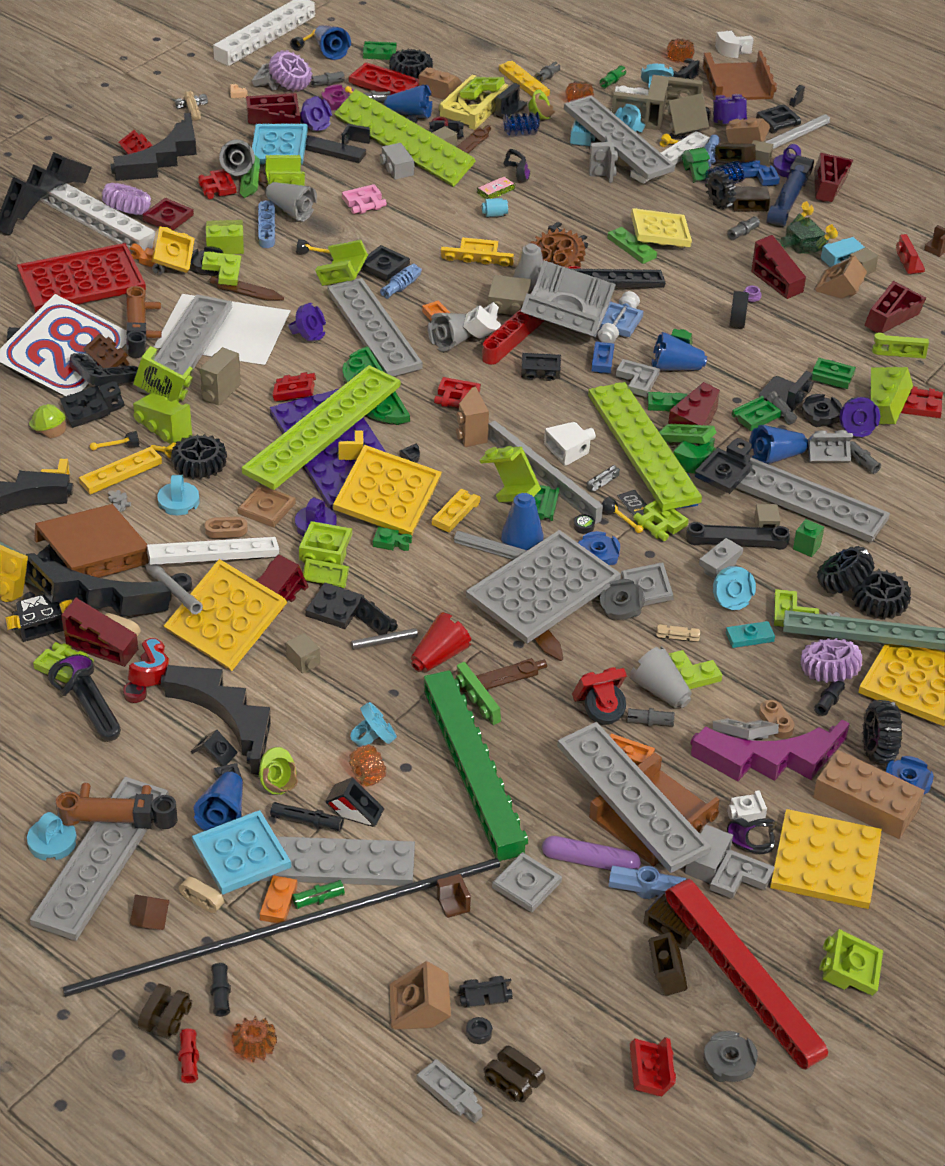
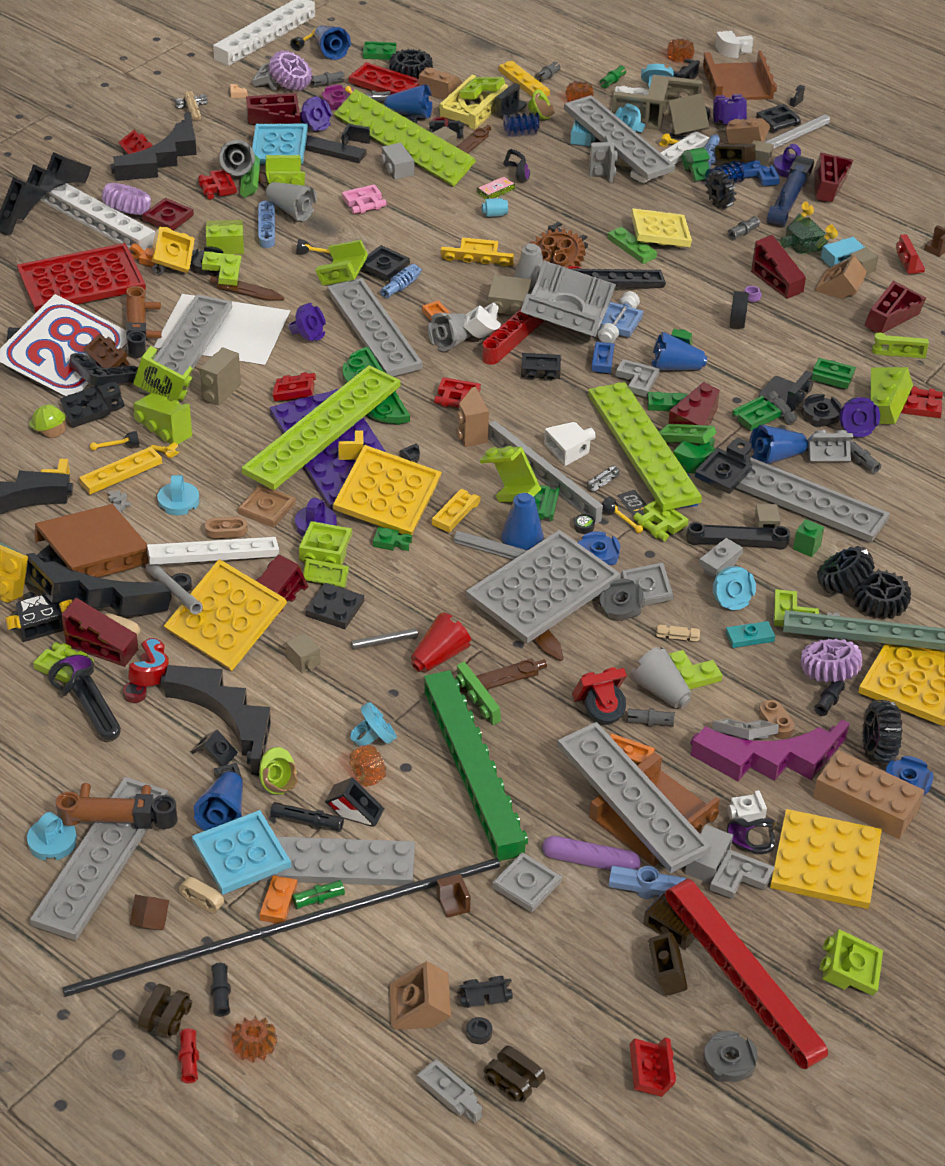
black gear [171,433,227,480] -> none
black hinge [355,596,398,635] -> none
dark brown brick [732,186,770,212] -> none

